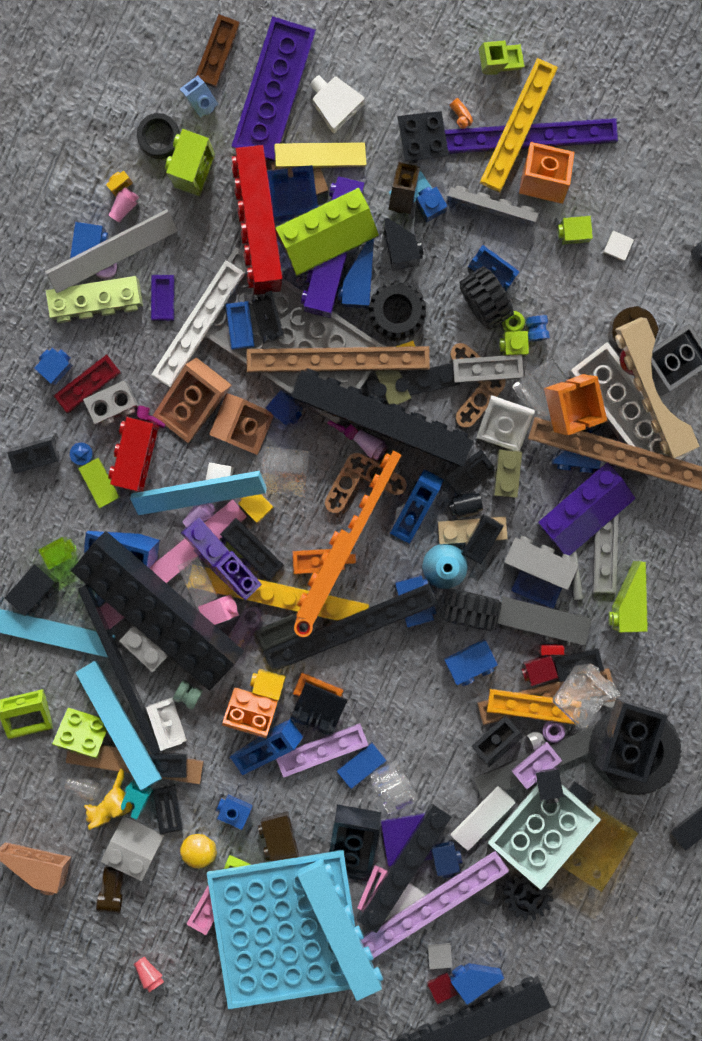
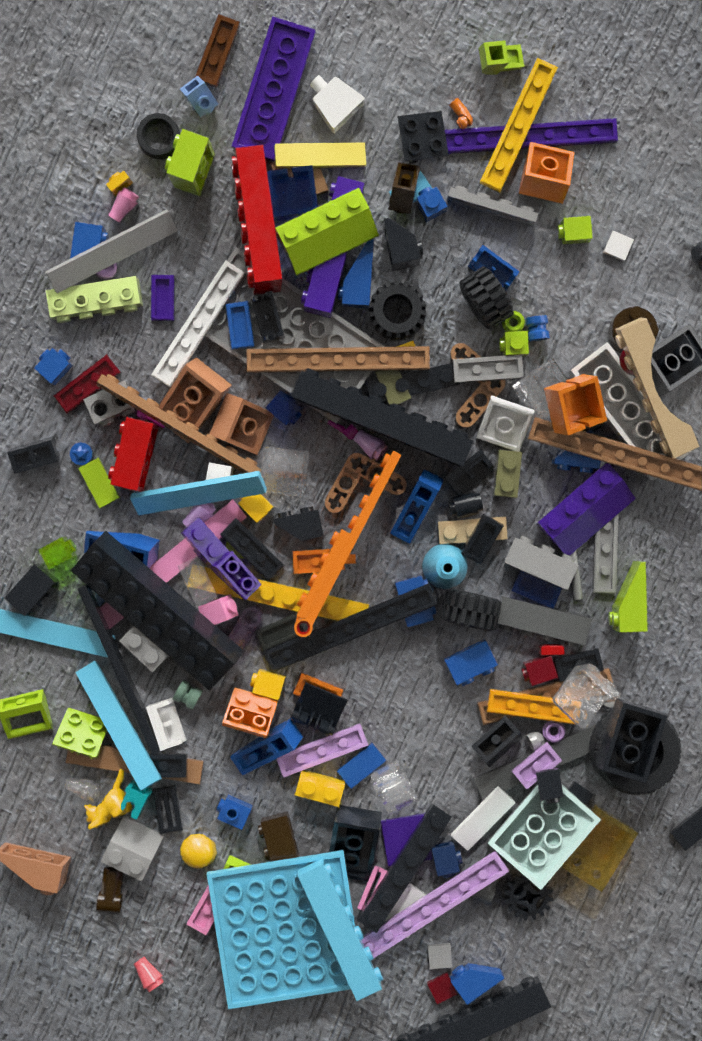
none -> medium nougat plate [96,374,261,473]
none -> black slope [273,506,324,541]
none -> yellow brick [295,770,345,807]

